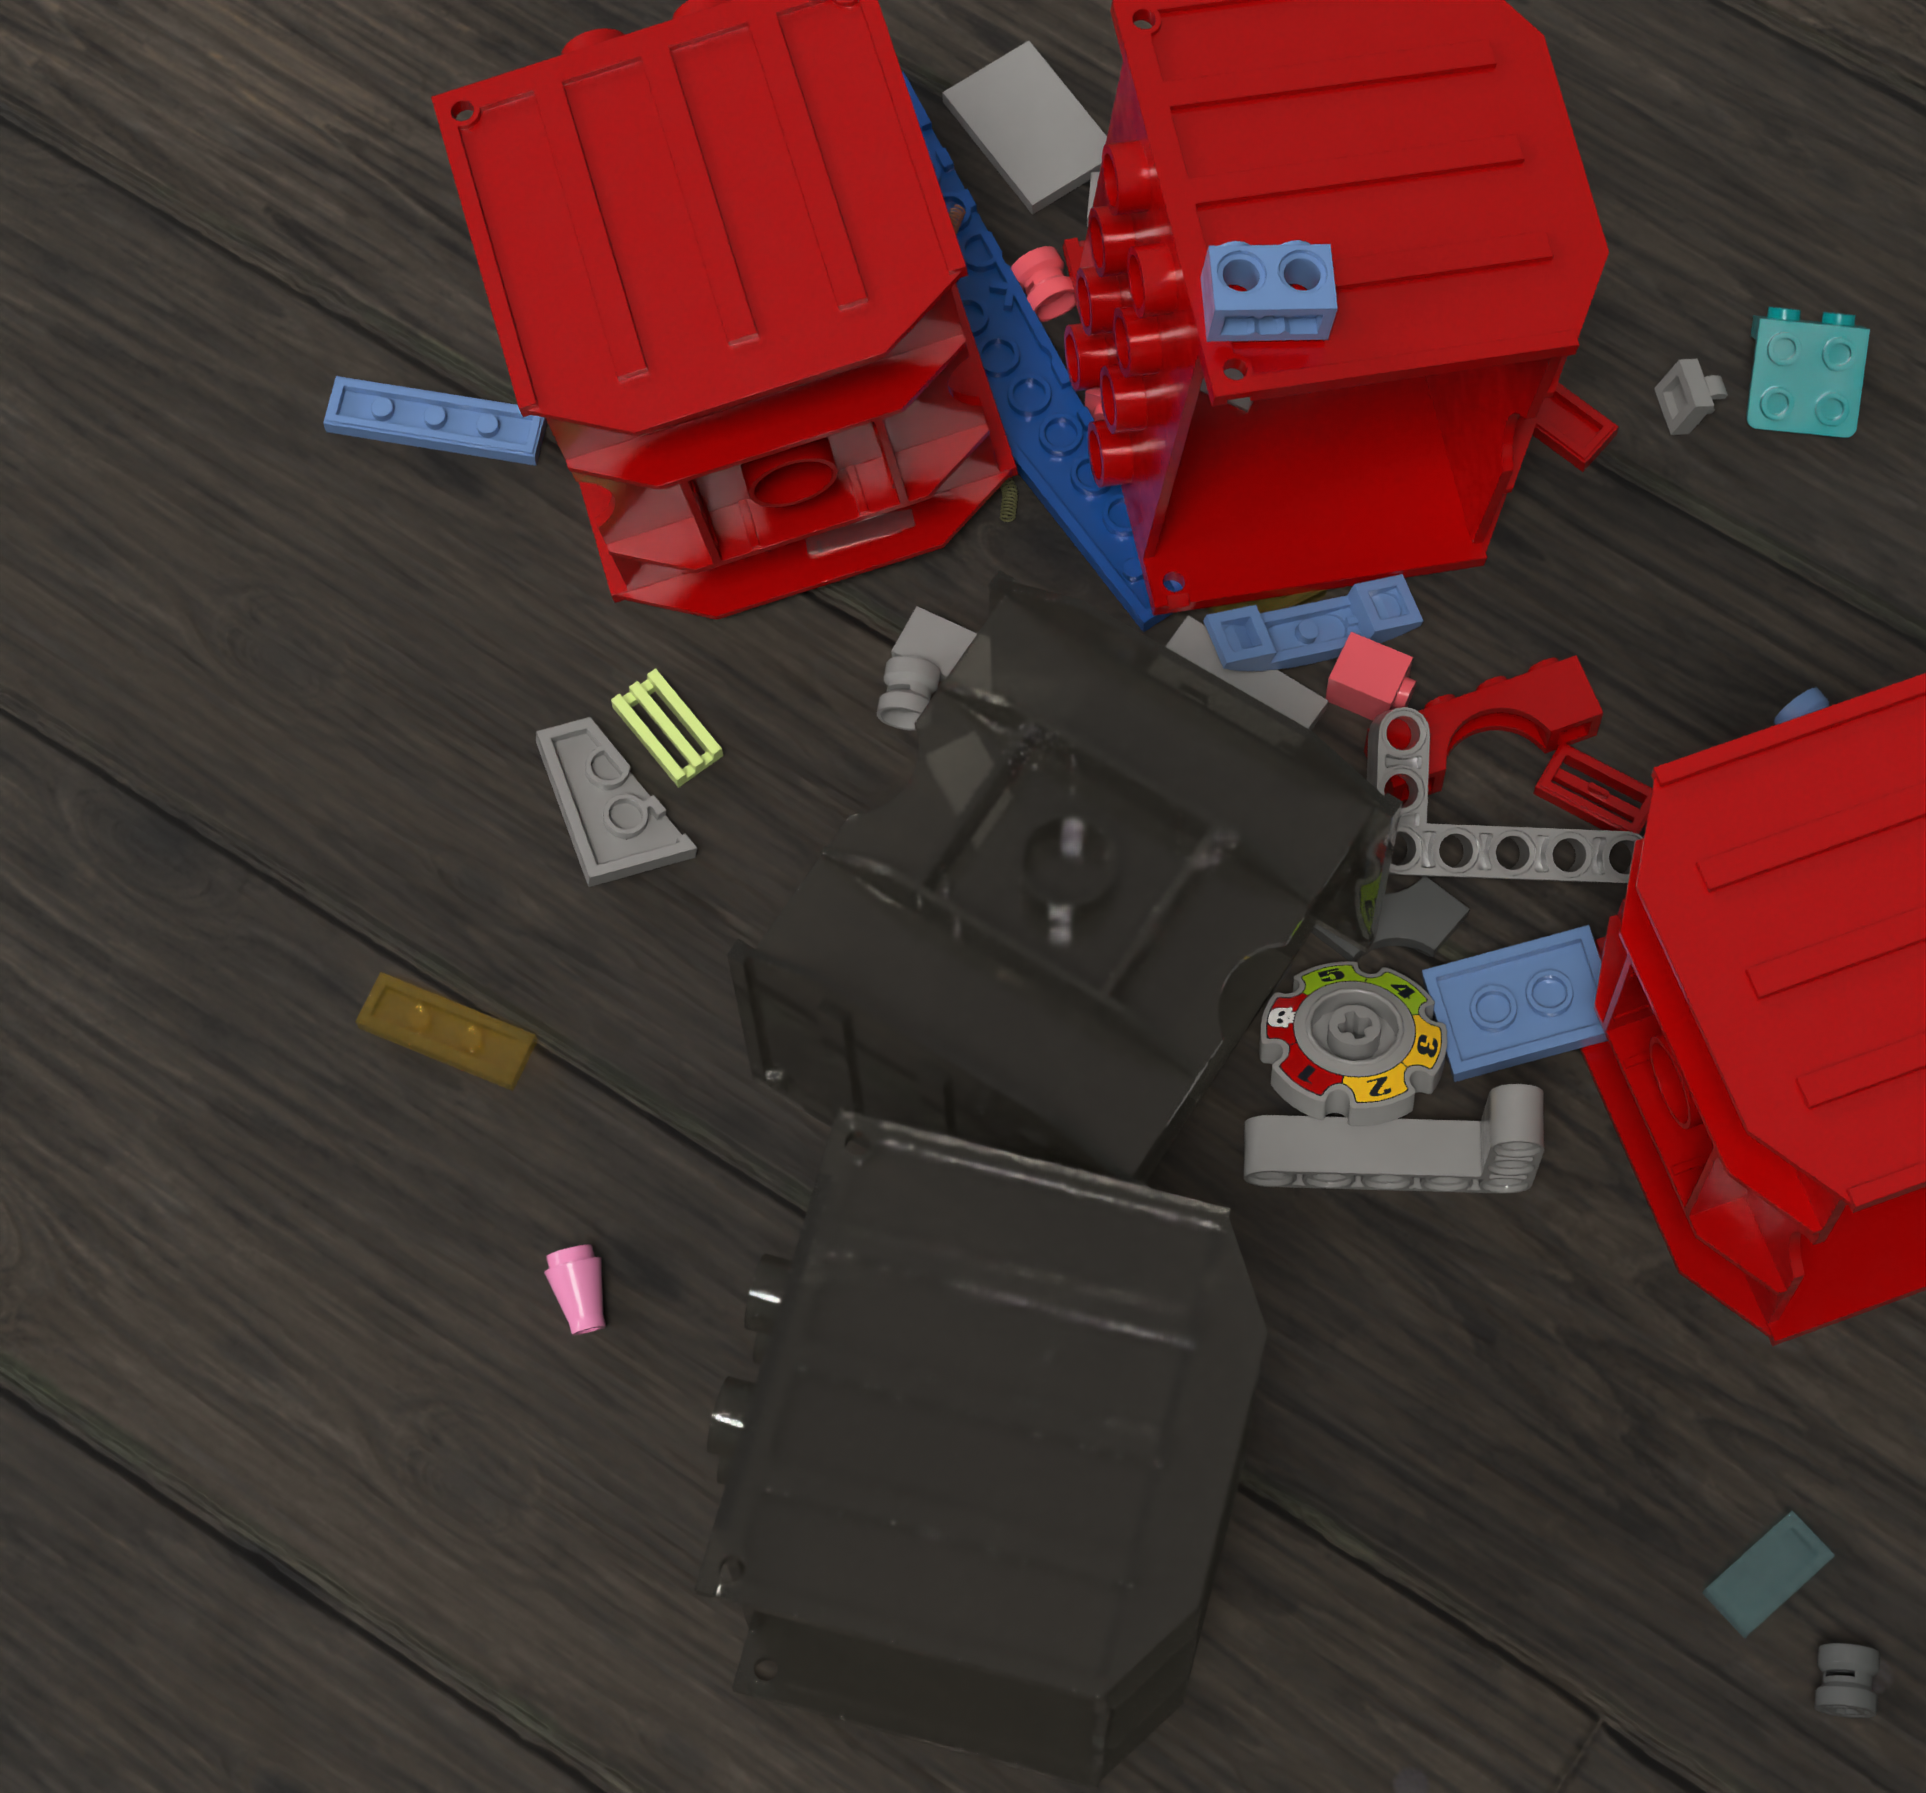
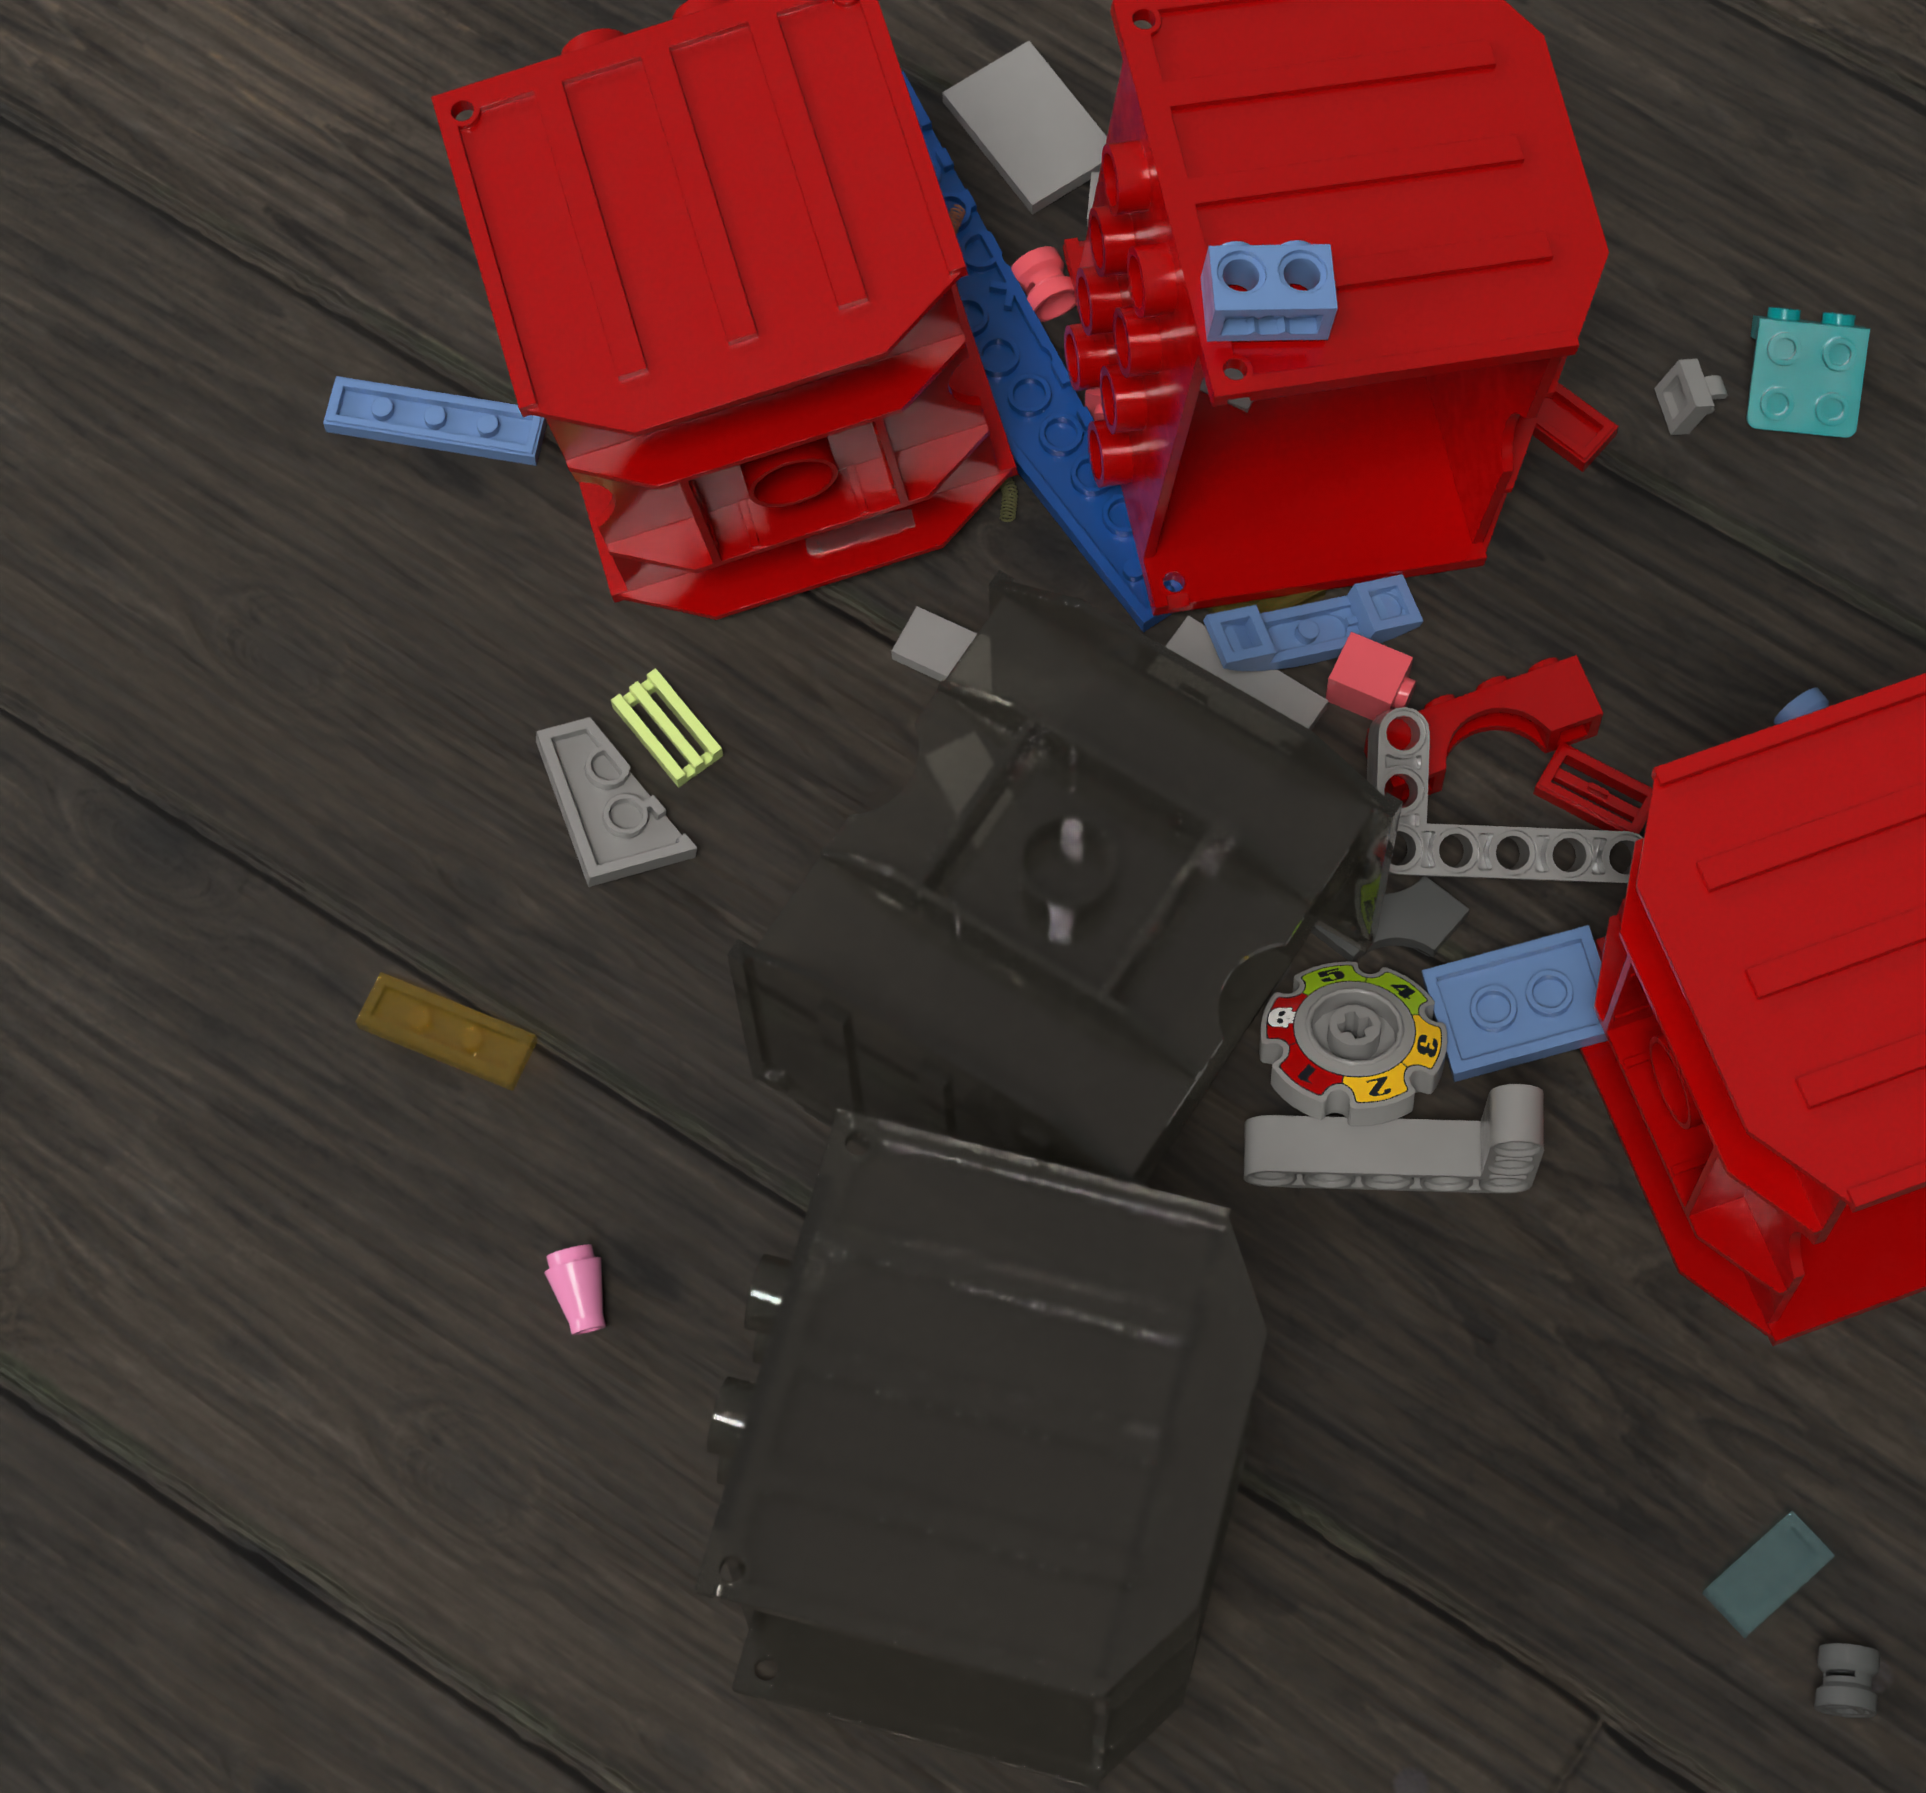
light grey wheel [877,656,941,731] -> none

